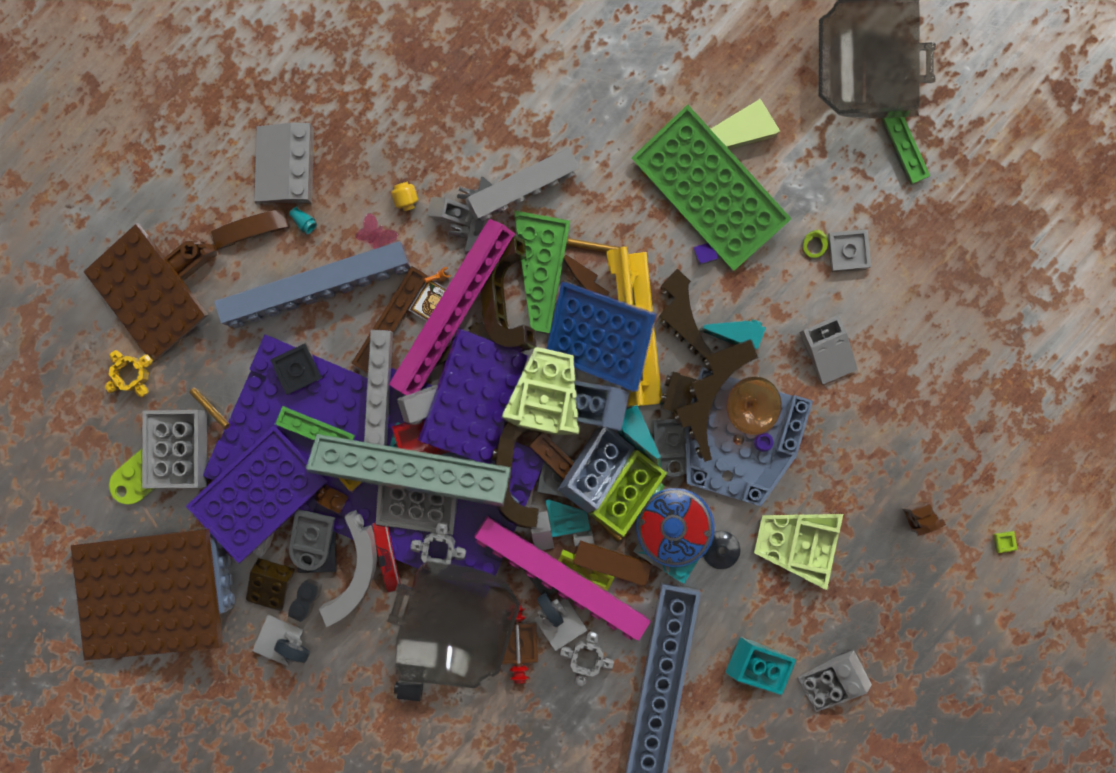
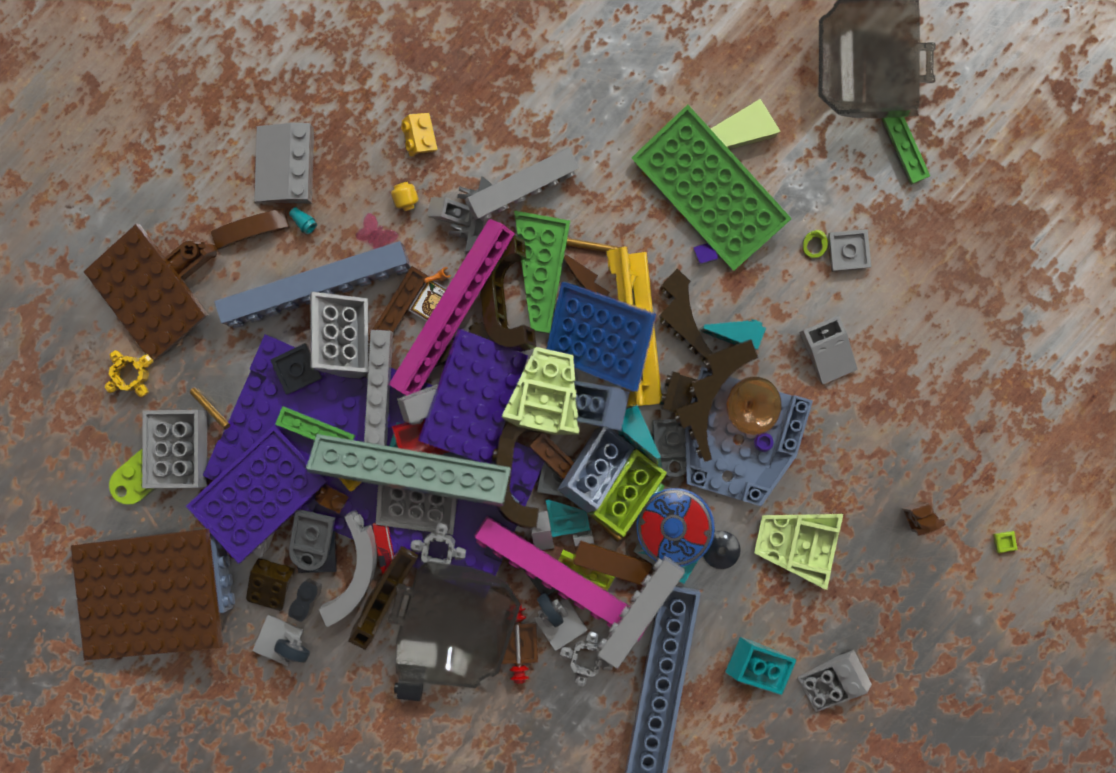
none -> light grey slope [310,292,369,379]
none -> dark brown arch [348,546,418,650]
none -> yellow bracket [401,113,438,157]
none -> light grey brick [597,556,685,669]

